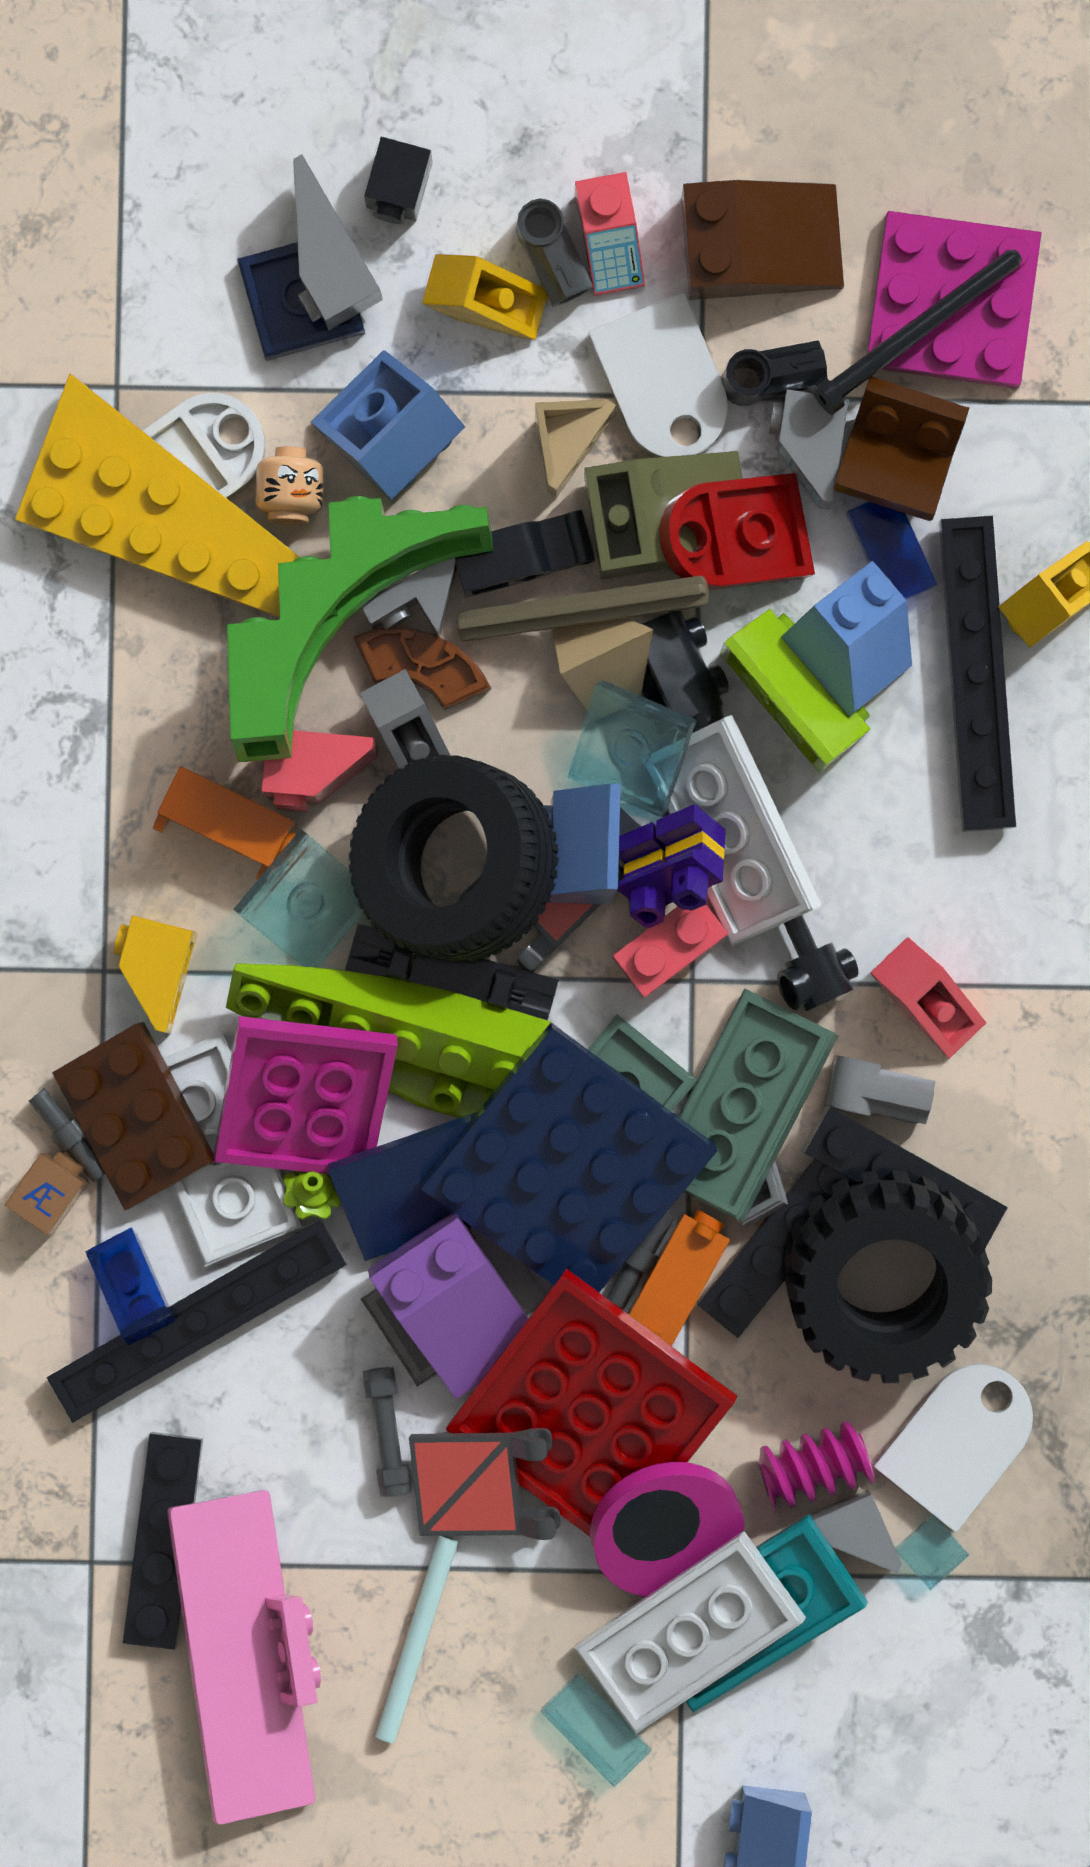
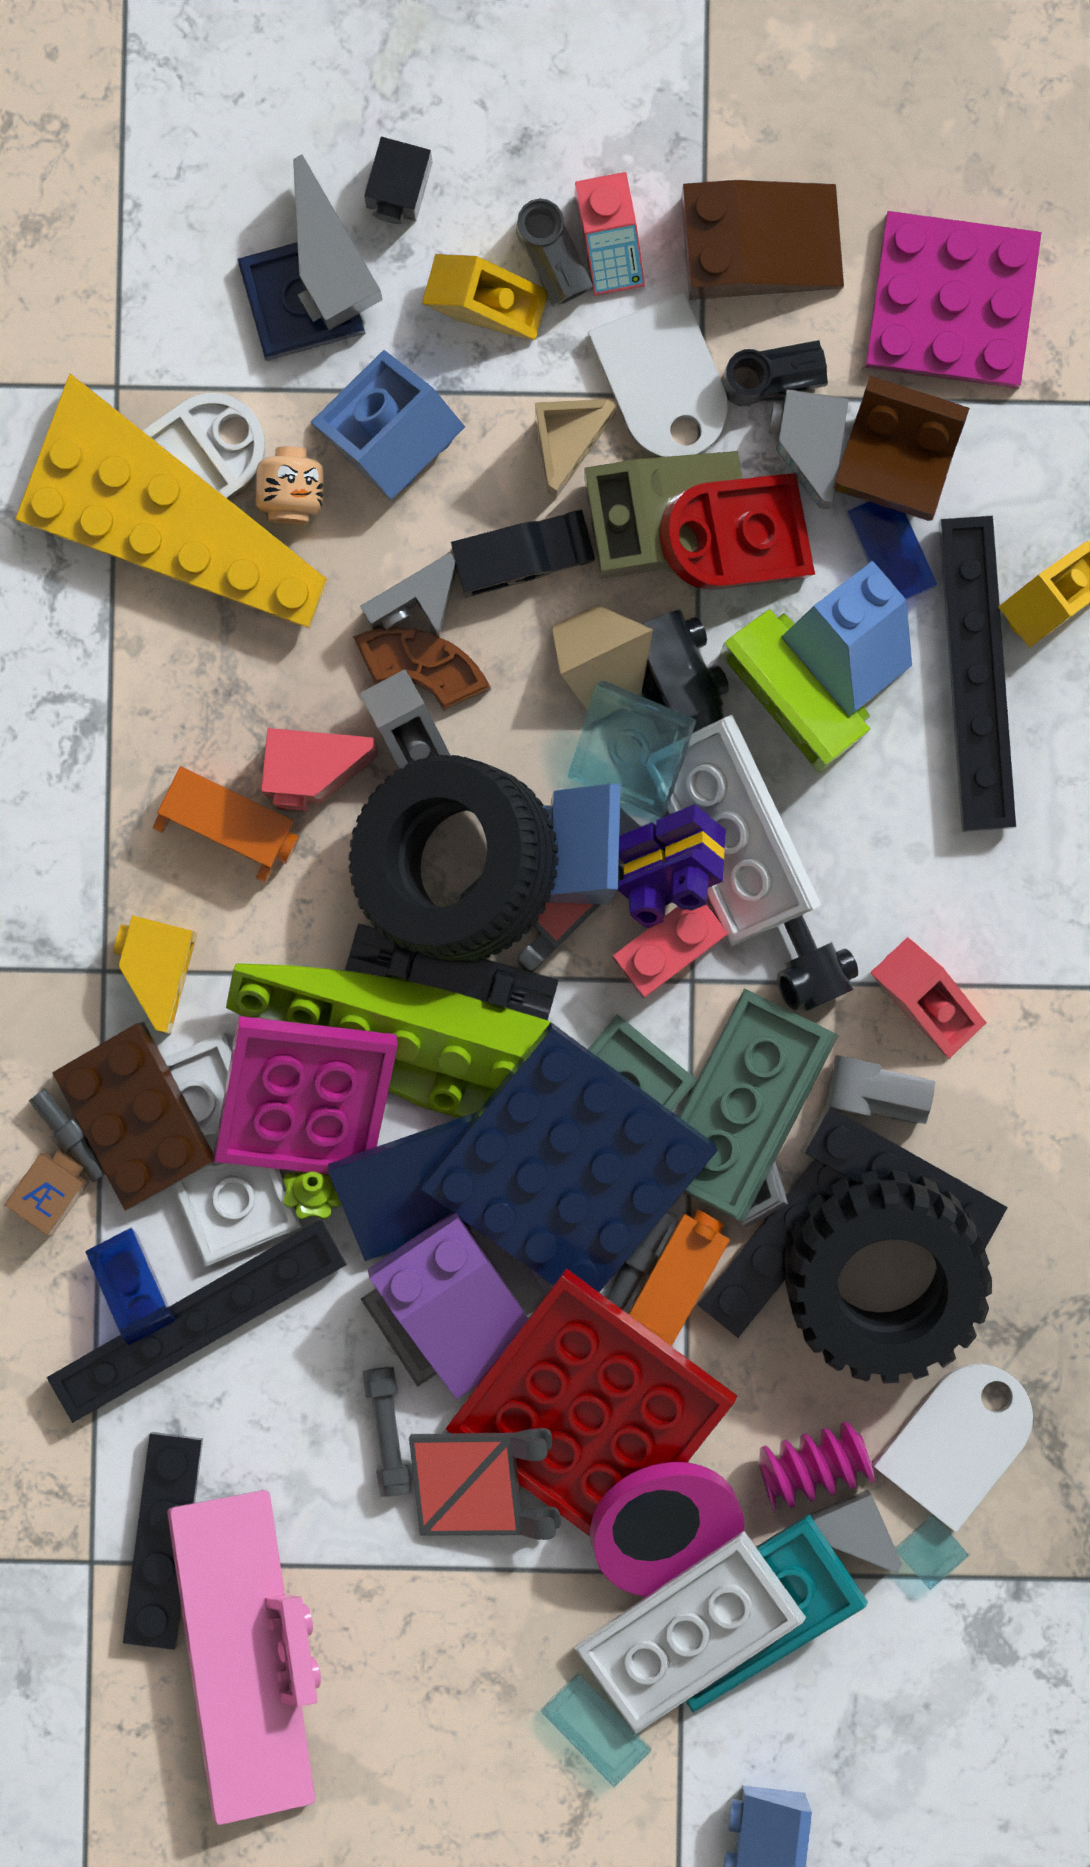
bright green arch [227,496,493,762] -> none
clear light blue tile [233,829,364,968] -> none
light aqua piece [375,1536,459,1743] -> none
dark tan axle [456,576,709,641] -> none
black bar [811,249,1022,415] -> none

